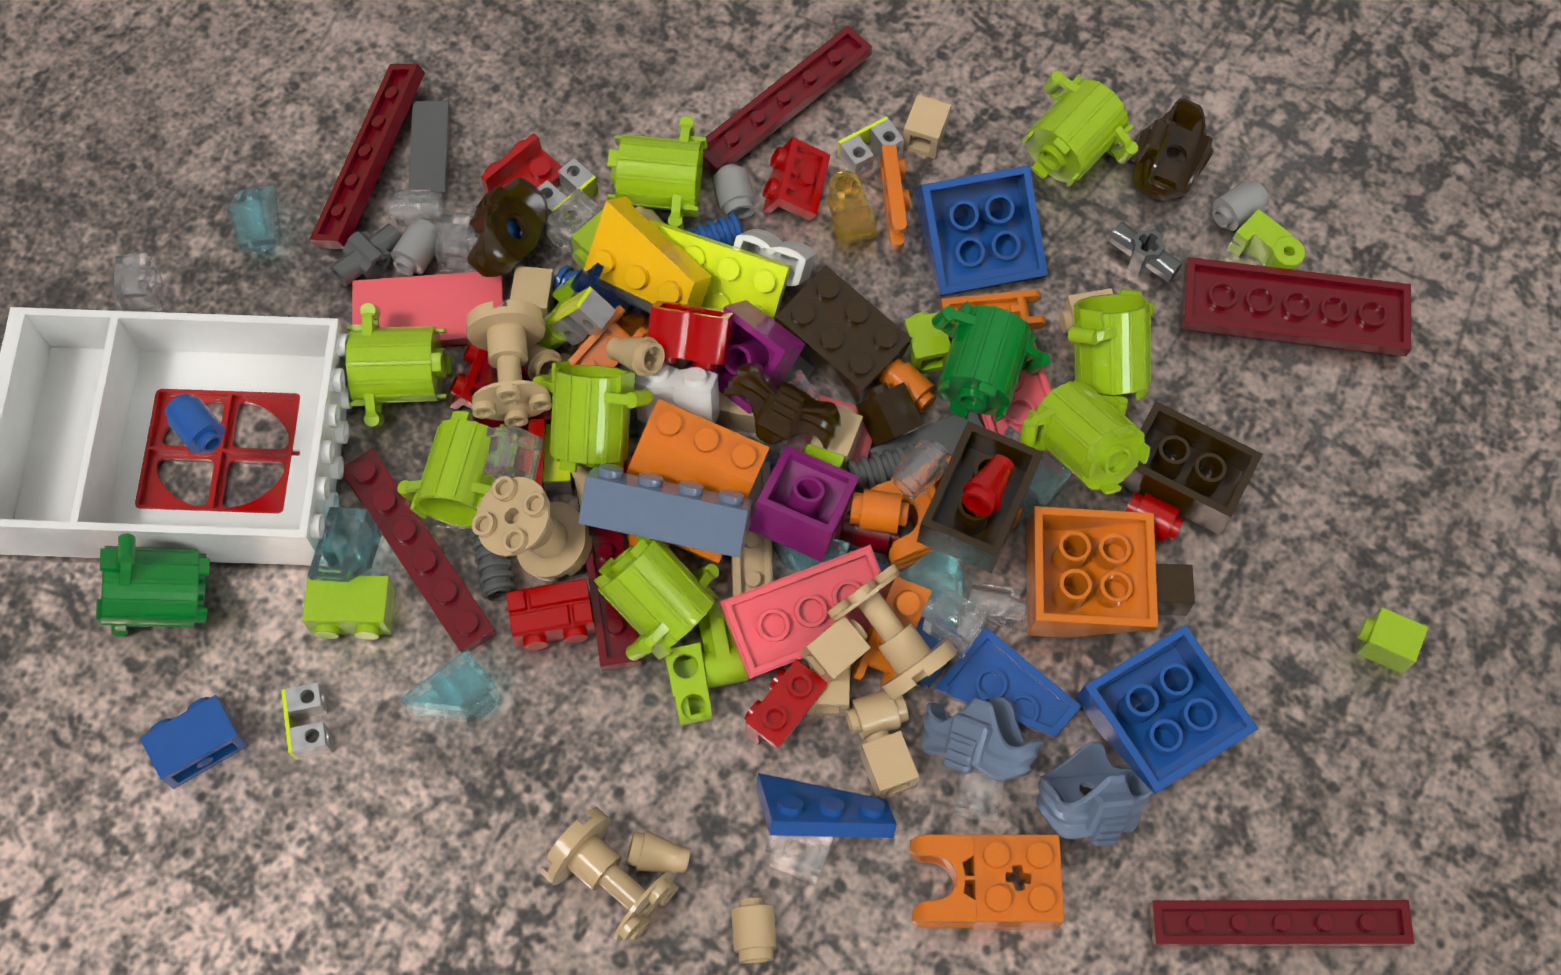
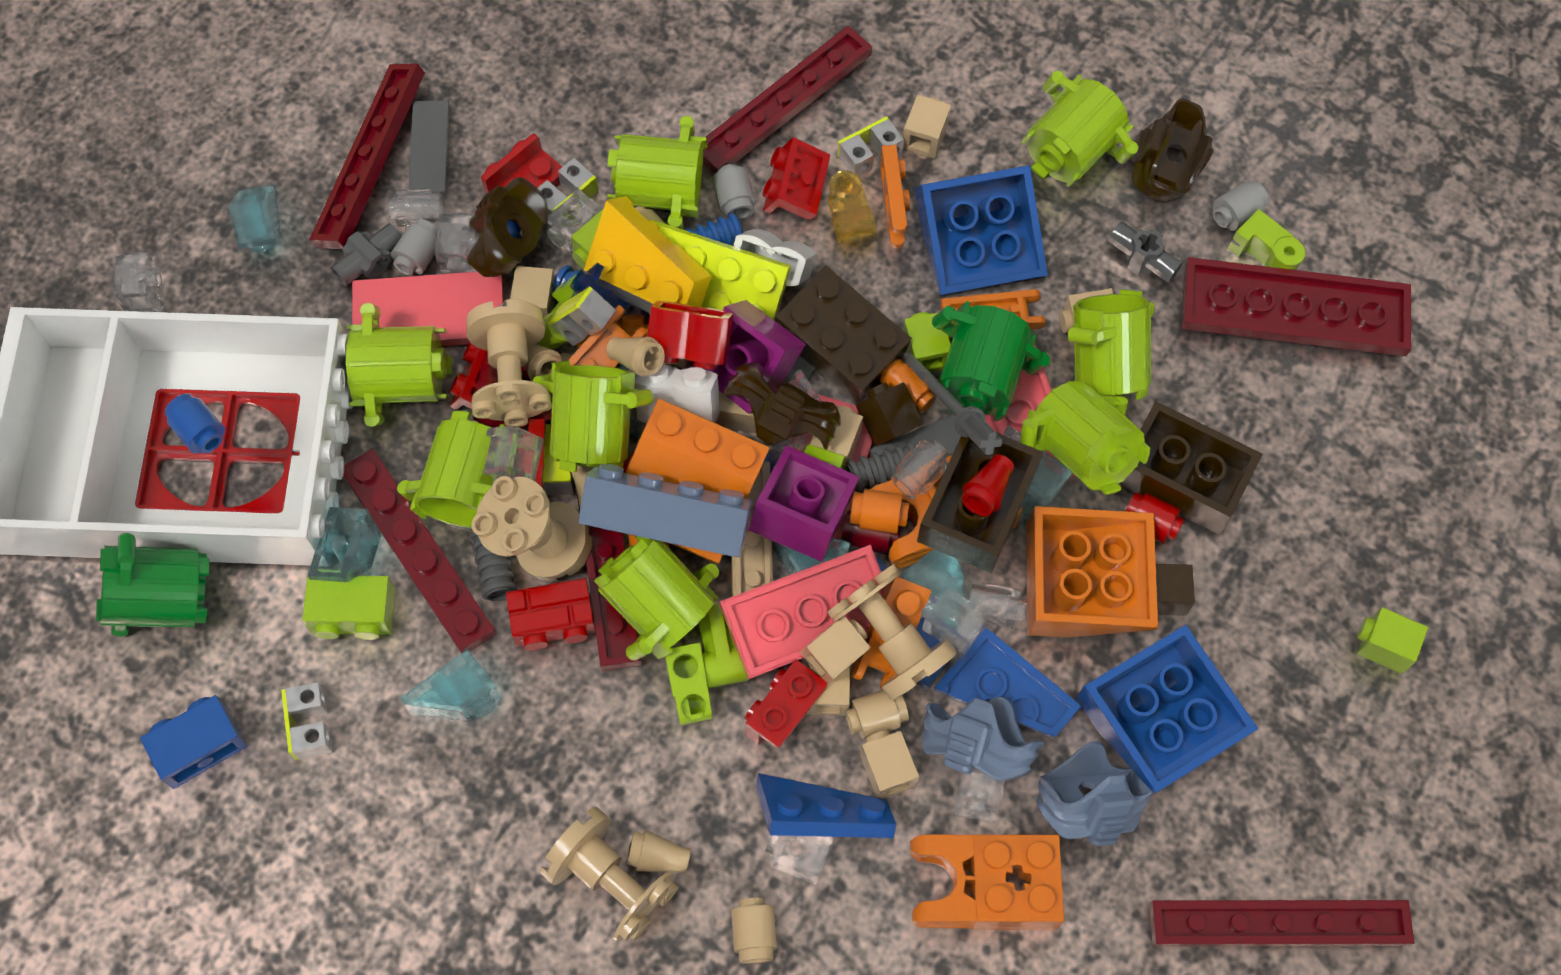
none -> dark grey piece [906,352,1002,455]

